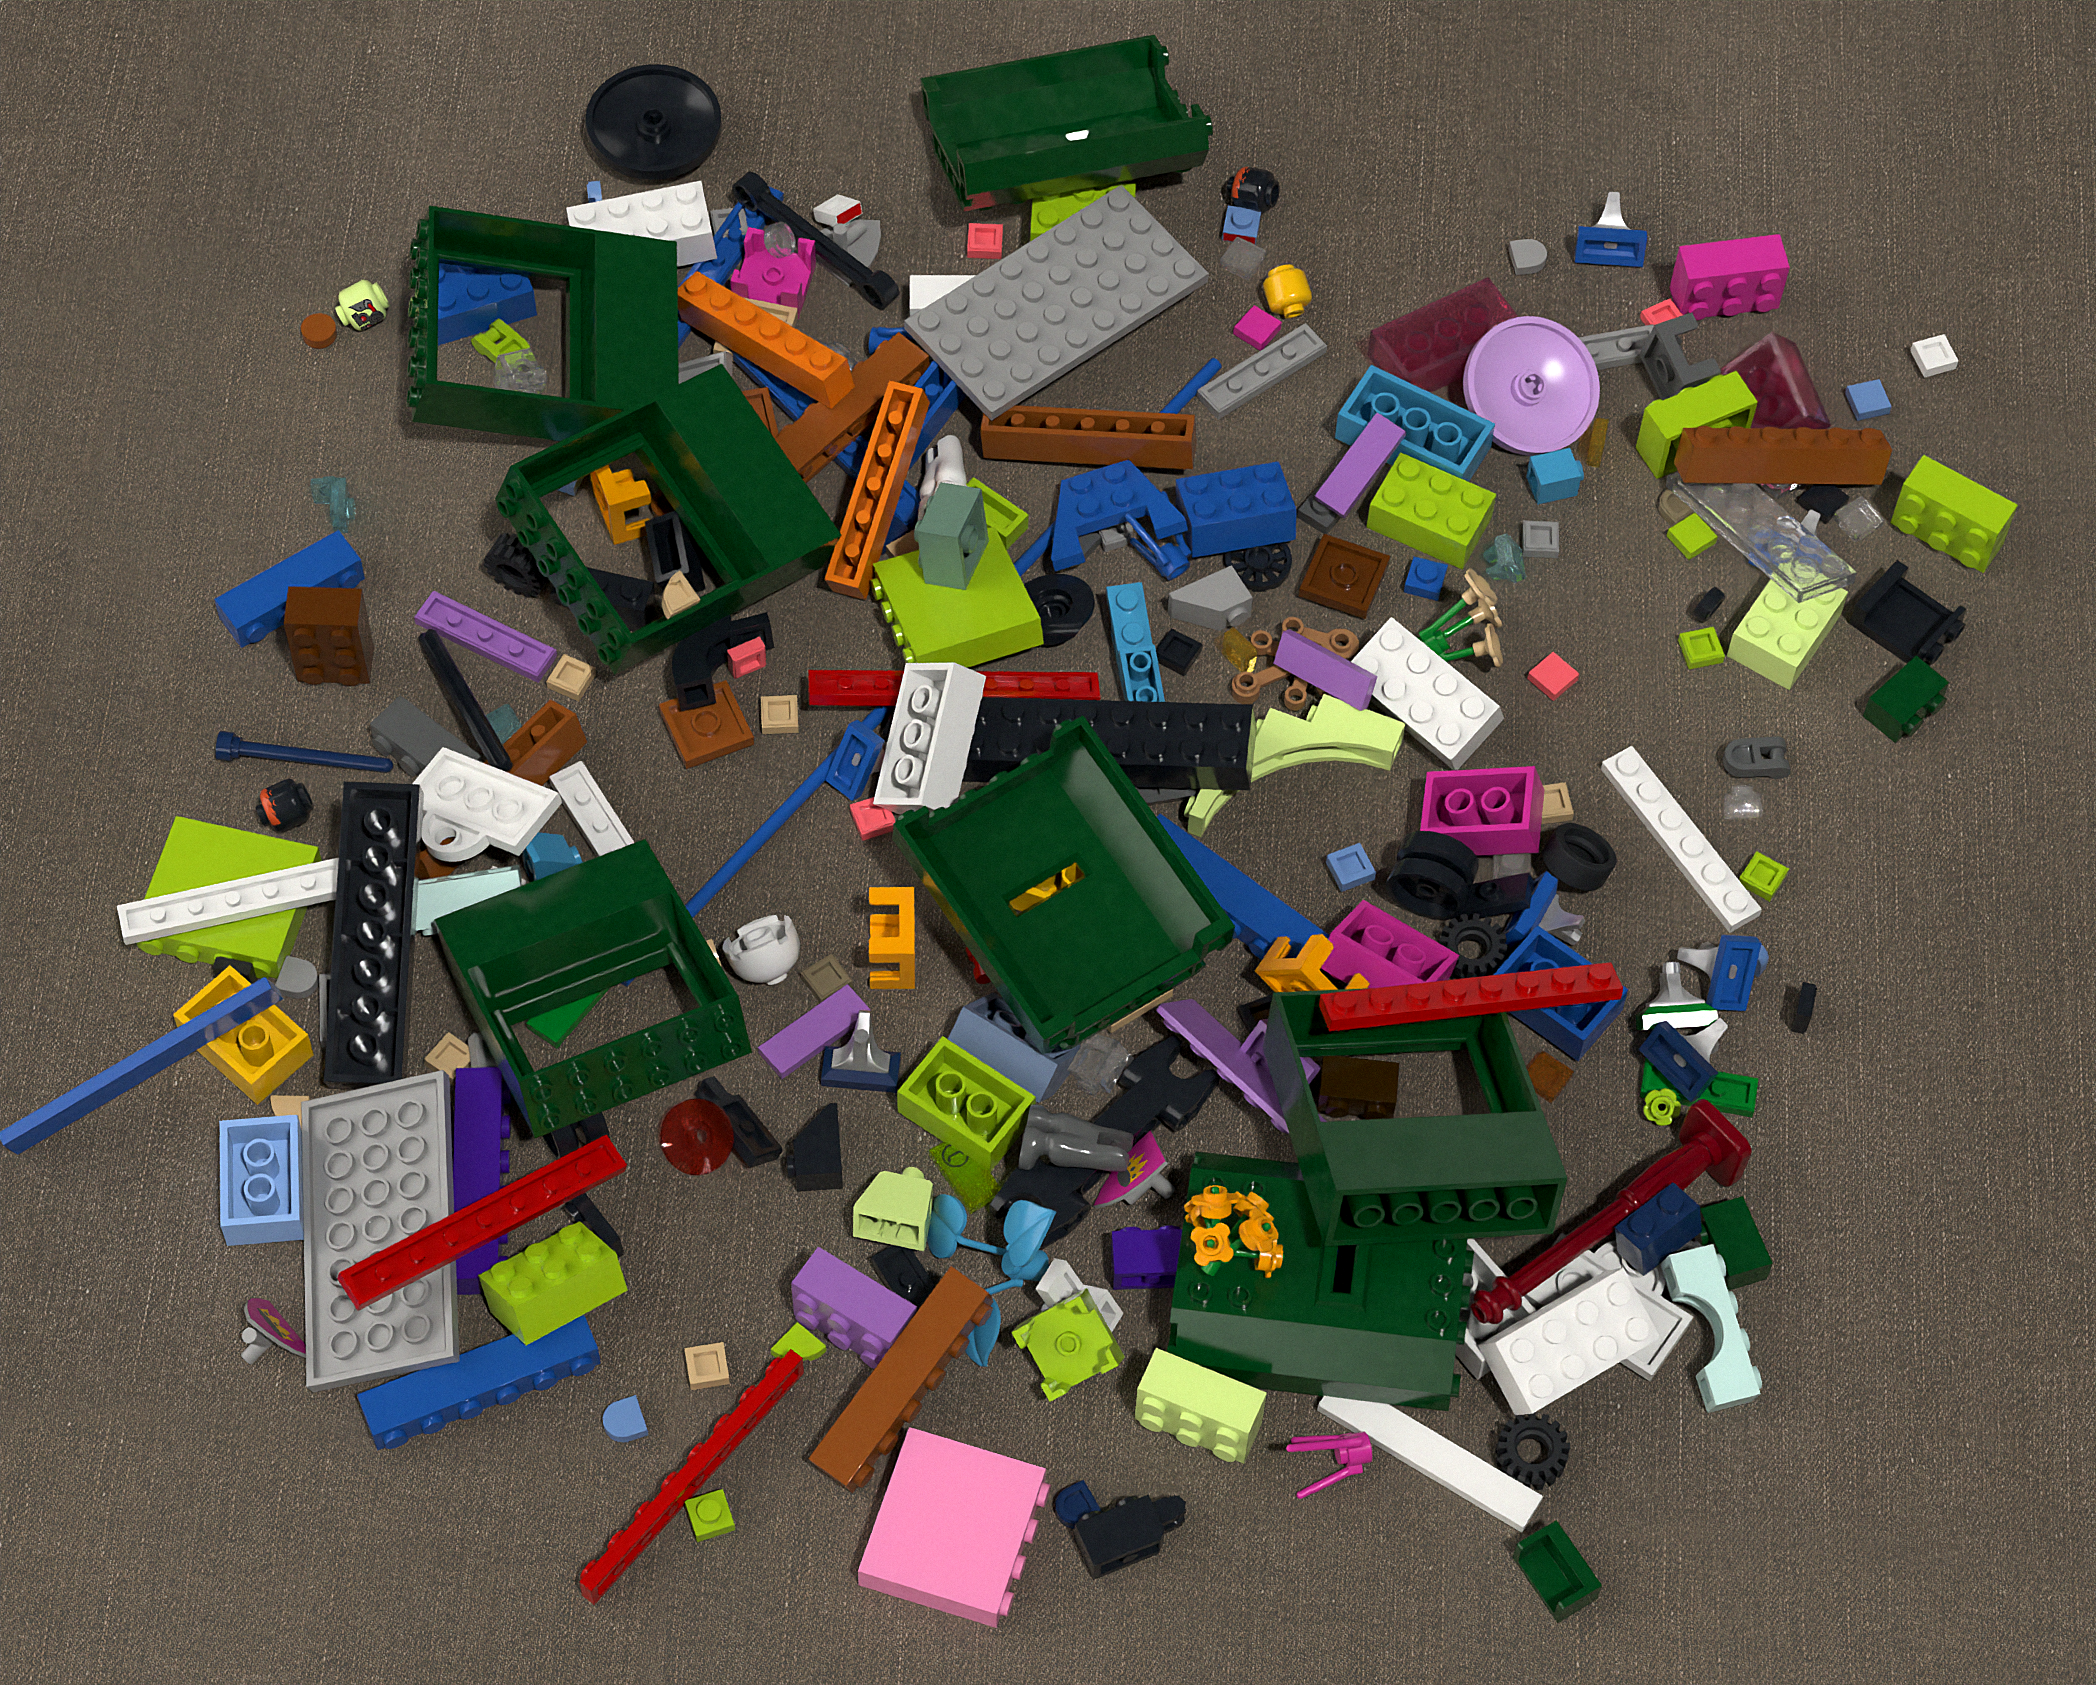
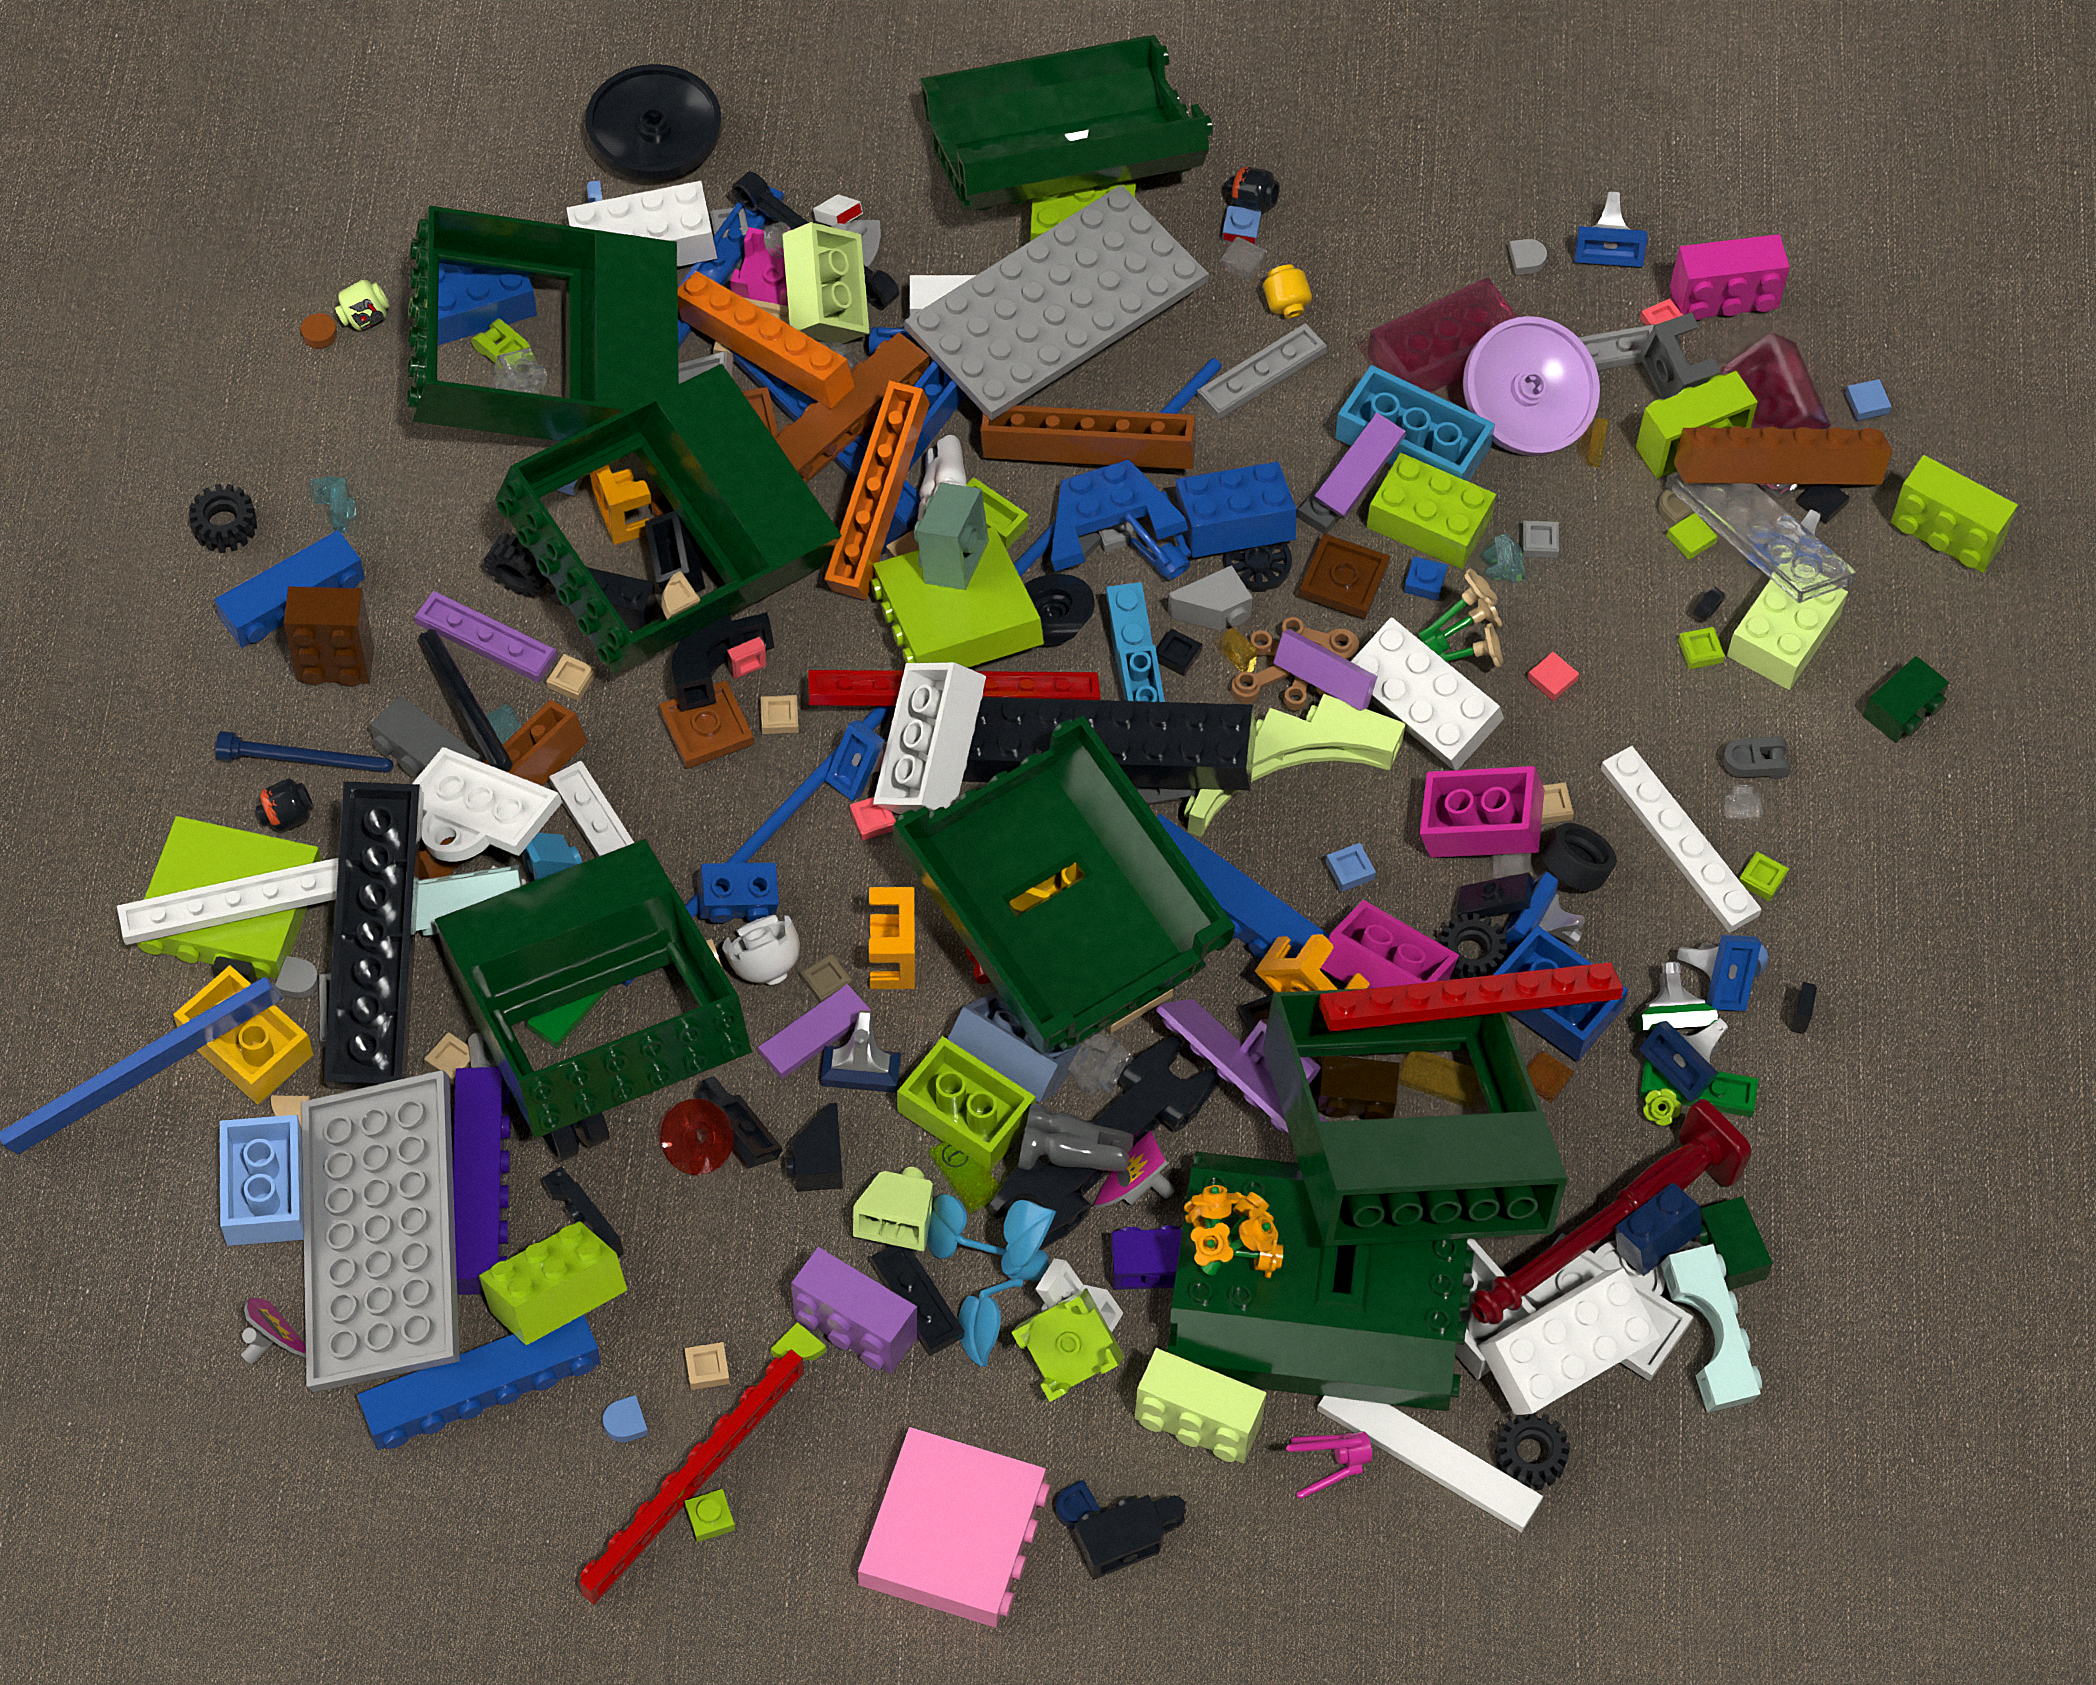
red plate [337,1134,627,1311] -> none
dark orange brick [808,1266,994,1494] -> none
coral tile [967,223,1003,259] -> none
dark pink tile [1233,305,1282,351] -> none
black wheel [1386,831,1479,920] -> none
dark green panel [1512,1520,1602,1623] -> none
dark azure brick [1526,448,1584,505] -> none
clear tile [1833,496,1885,543] -> none
black panel [1849,560,1967,664] -> none
white plate [1910,334,1958,378] -> none
none -> black tyre [189,484,257,553]
none -> blue brick [697,862,779,923]
none -> yellowish green brick [782,222,870,344]
none -> clear yellow tile [1398,1051,1479,1109]

